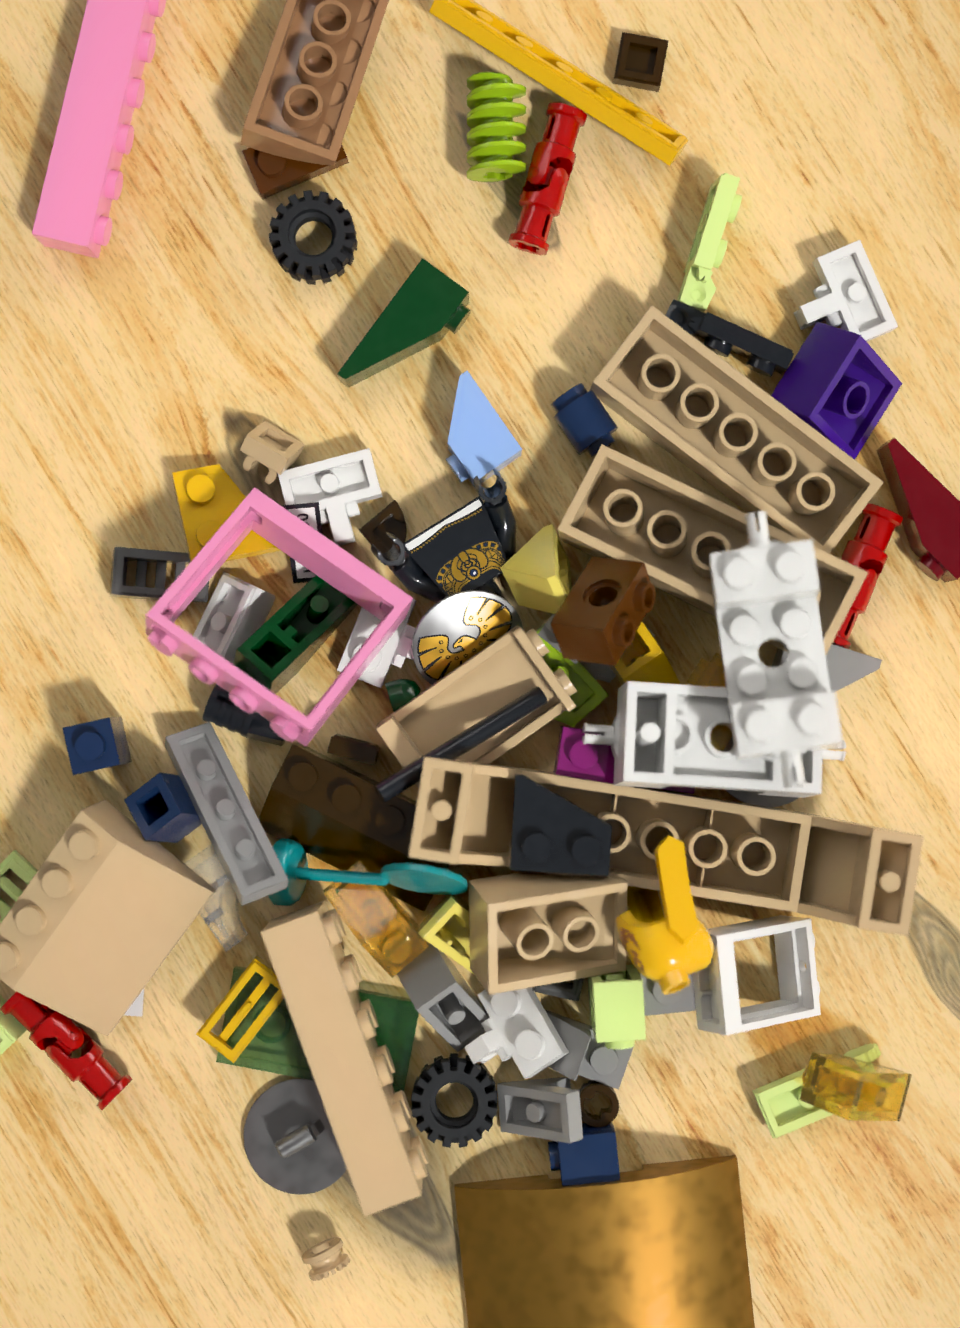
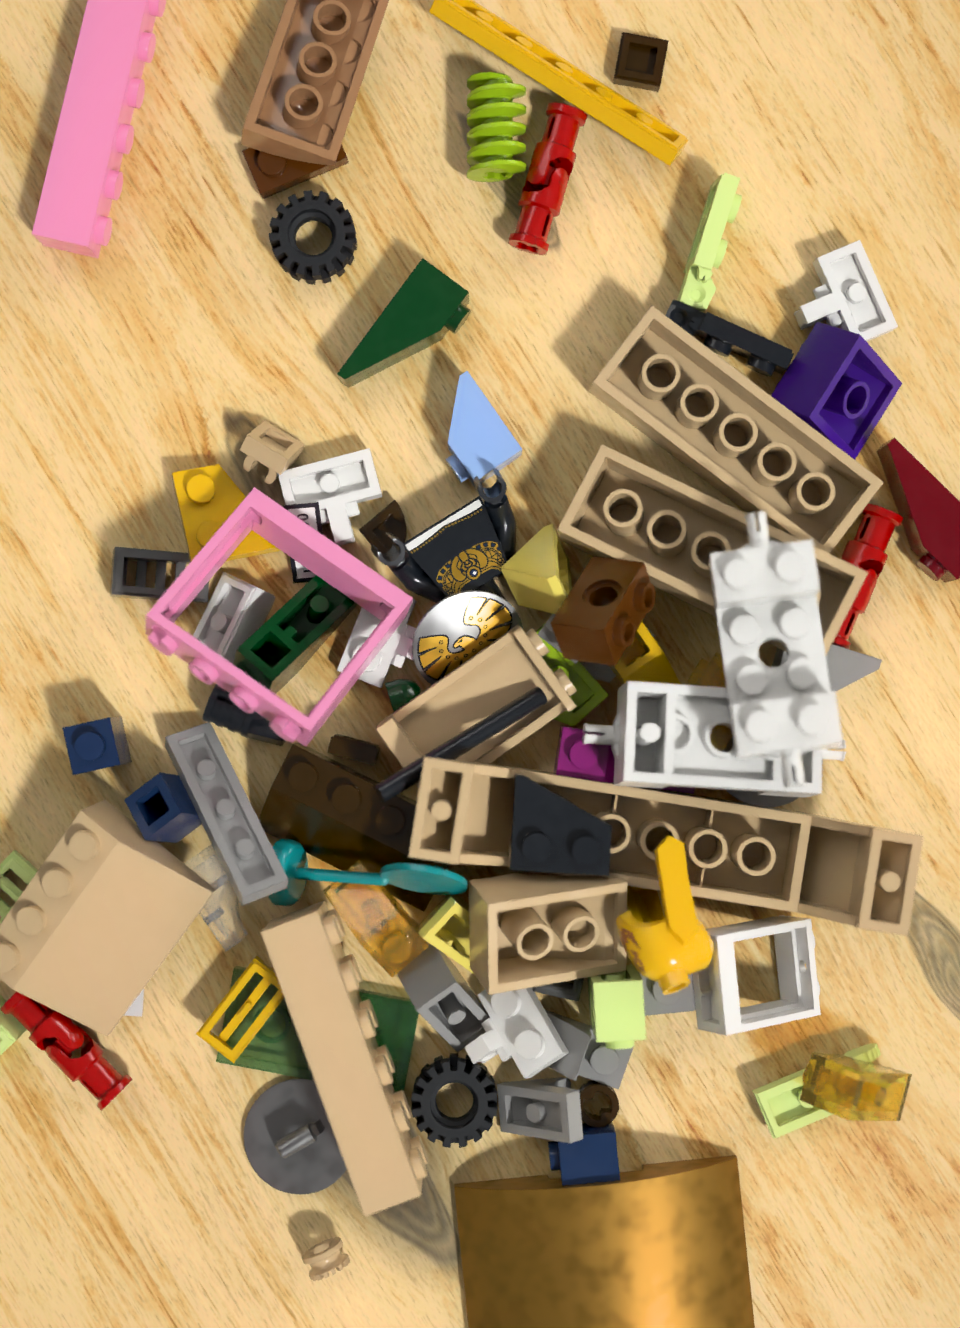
dark blue brick [551,383,618,457] -> none

